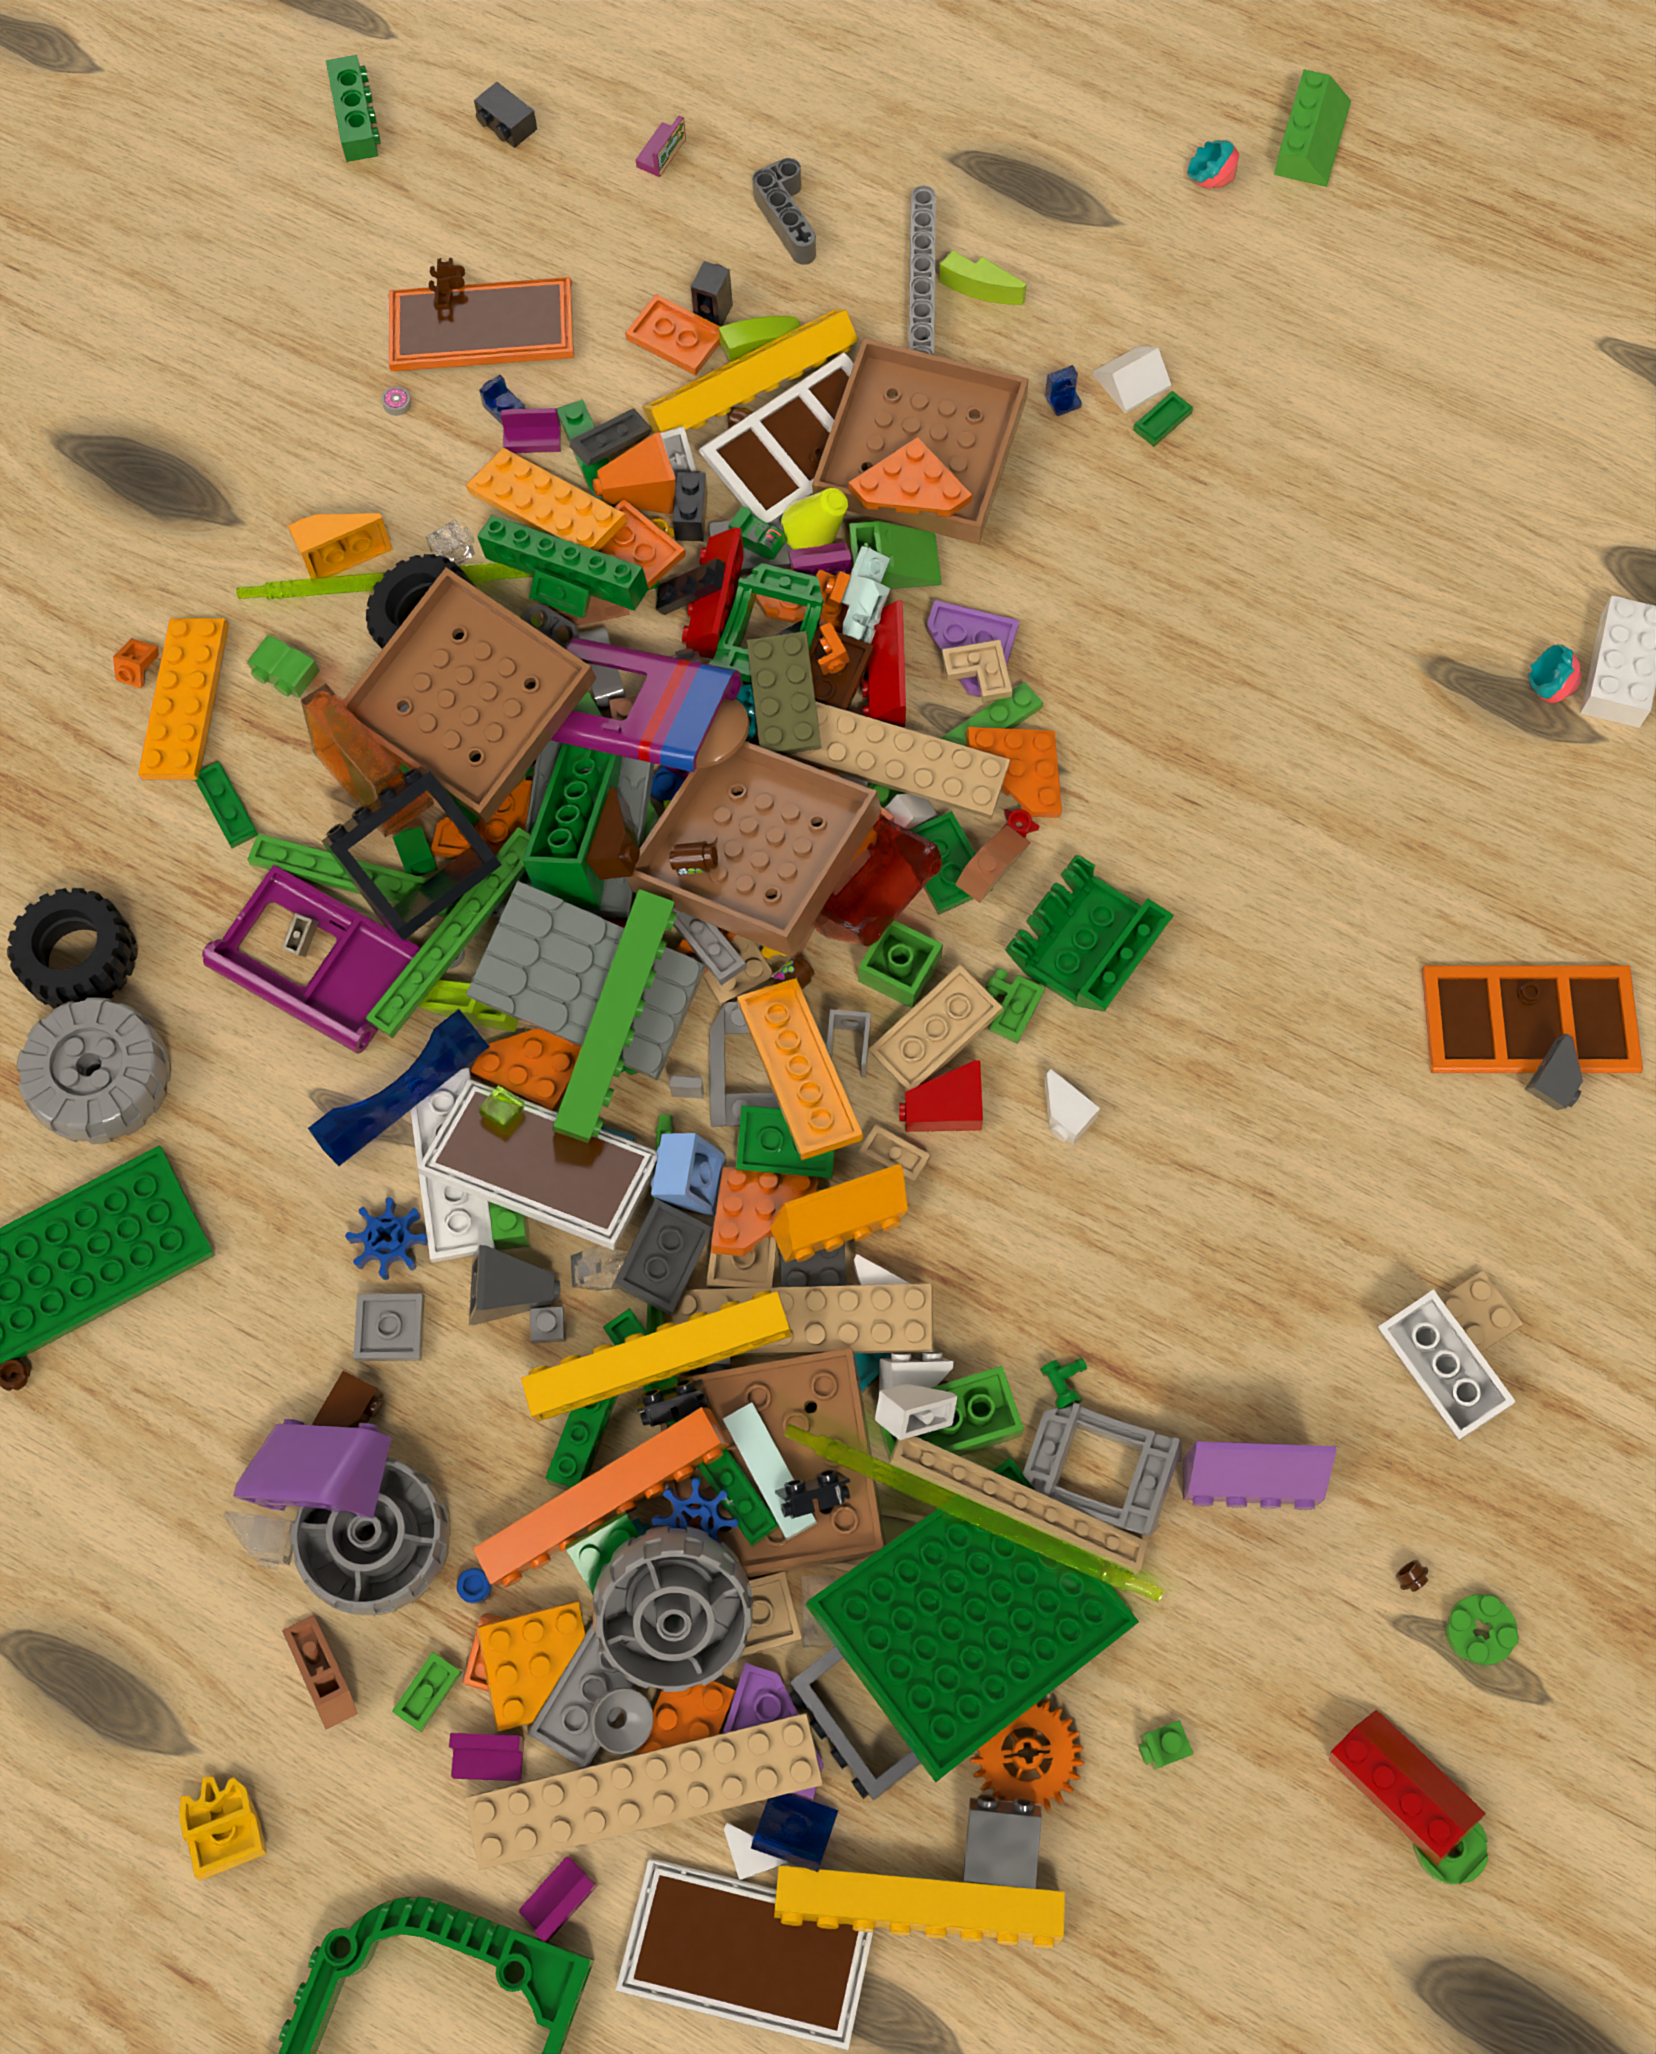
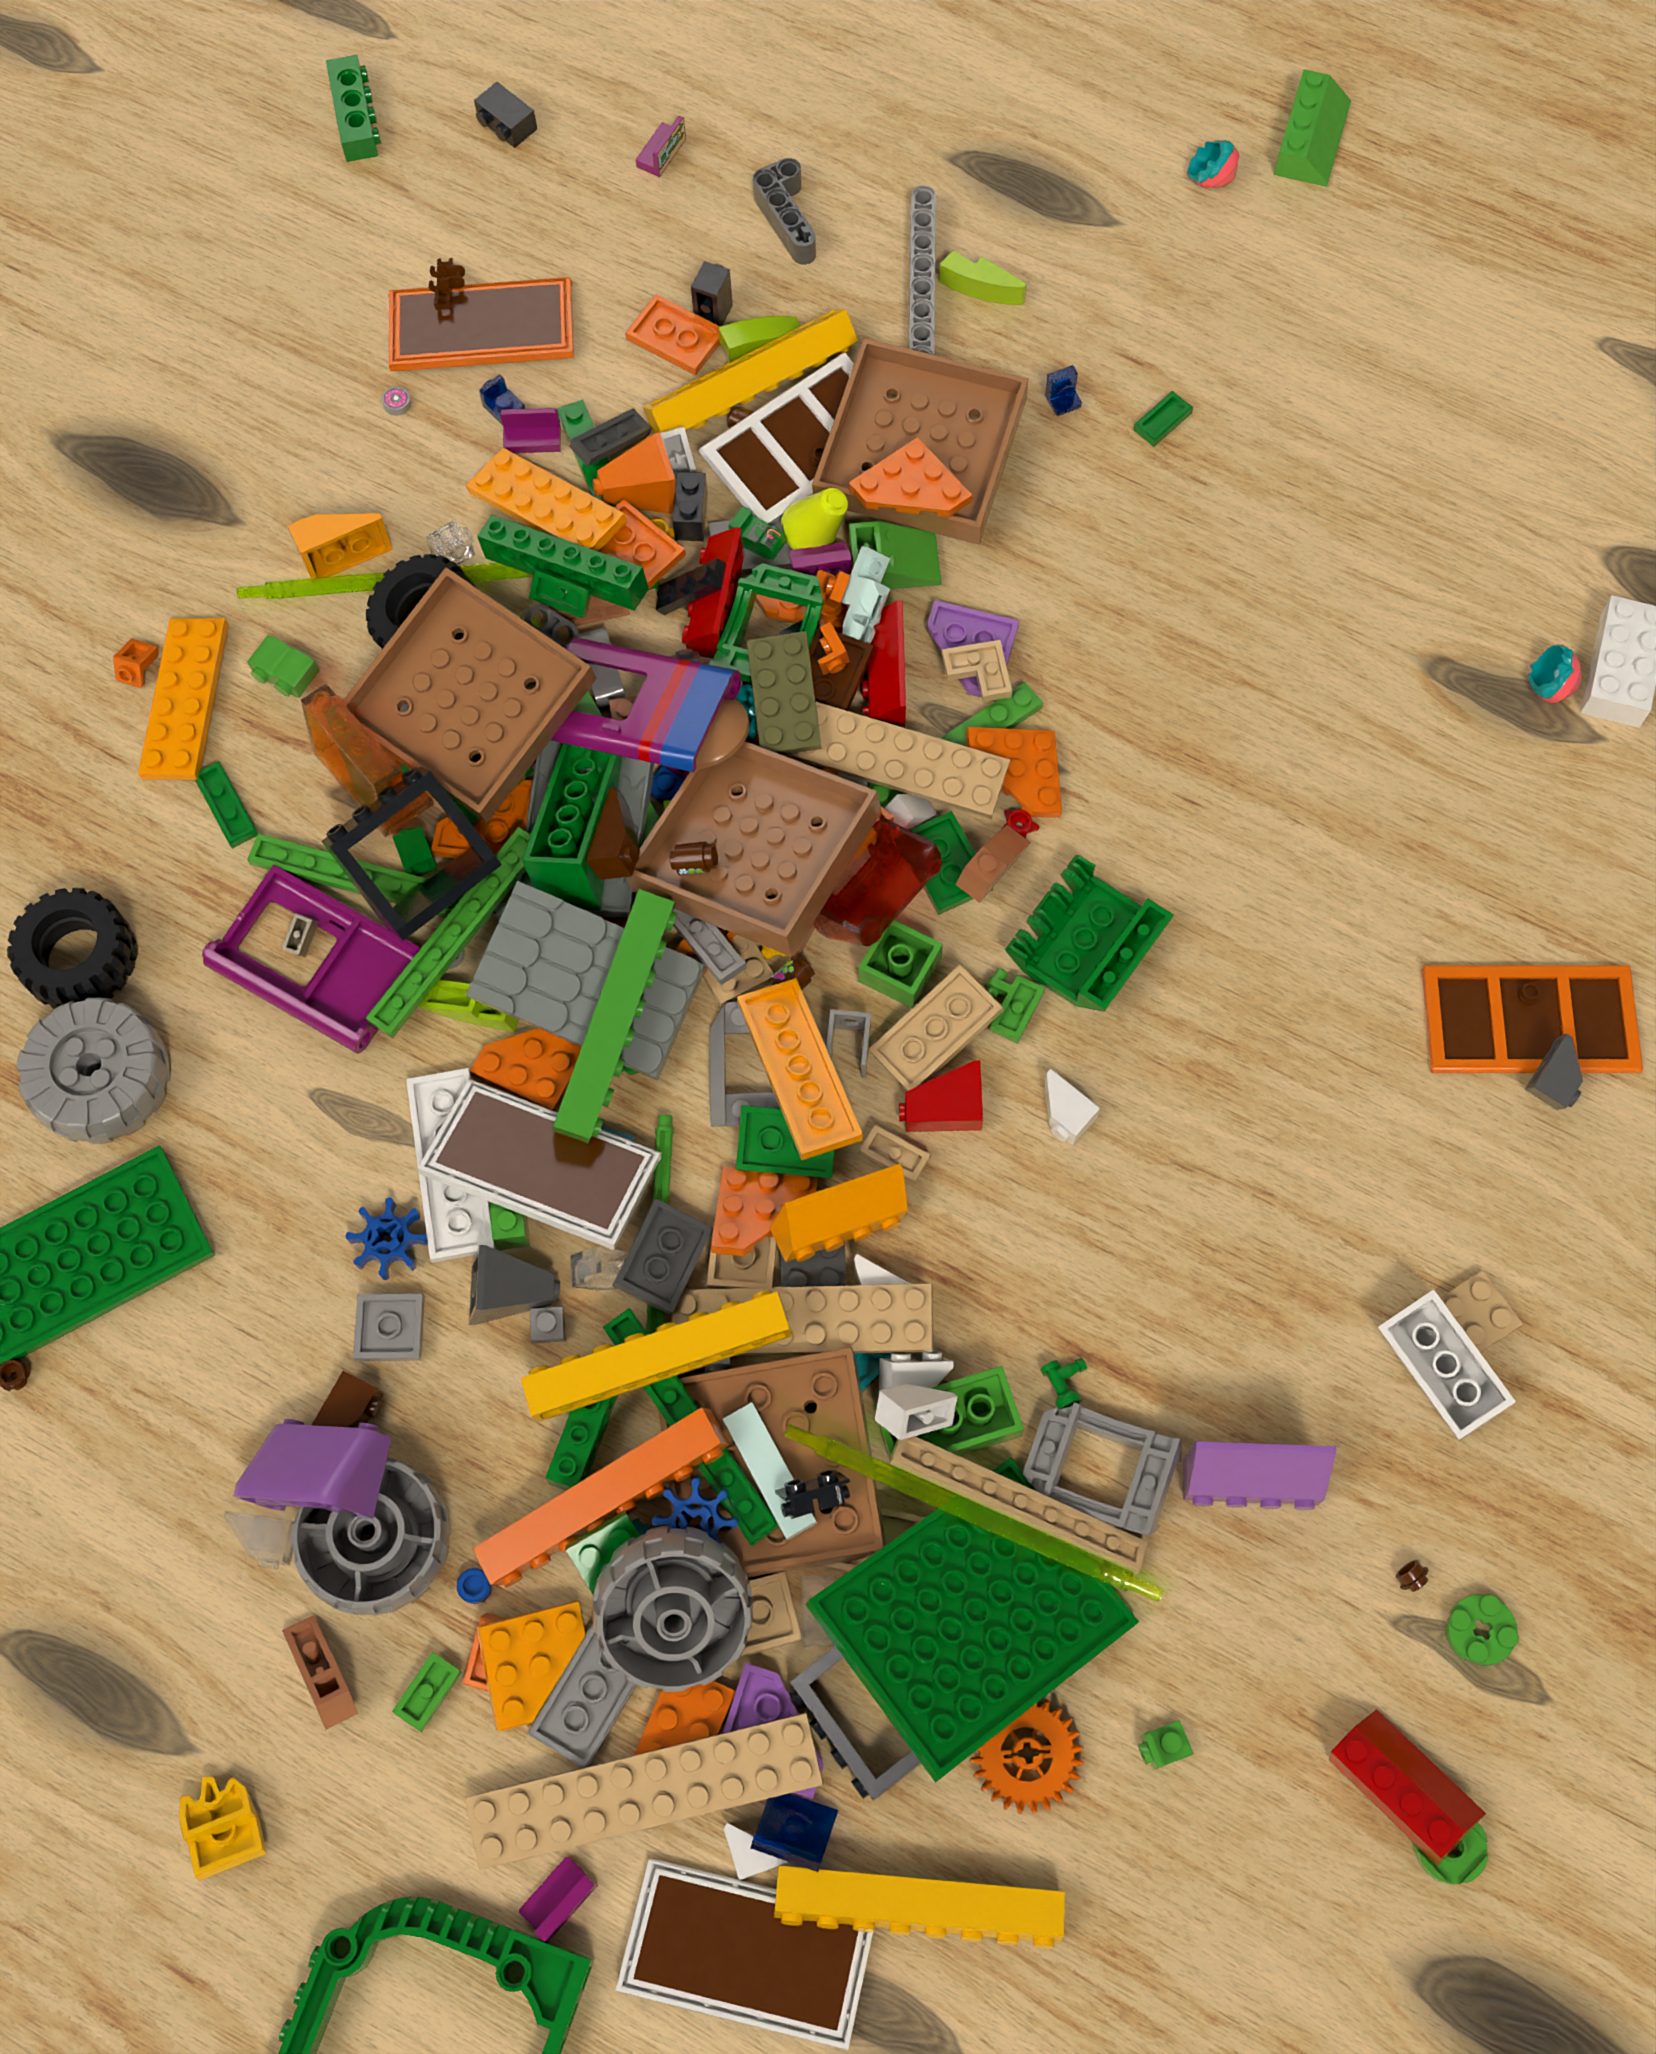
clear blue arch [308,1009,490,1166] -> none
magenta panel [449,1733,525,1781] -> none
clear neon green plate [479,1085,525,1130] -> none
light grey piece [589,1688,653,1754] -> none
black hinge [636,1379,709,1427] -> none
light blue slope [651,1133,726,1215] -> none
light grey tile [669,1075,704,1099] -> none
dark grey piece [964,1795,1042,1889] -> none
white slope [1093,346,1171,414] -> none

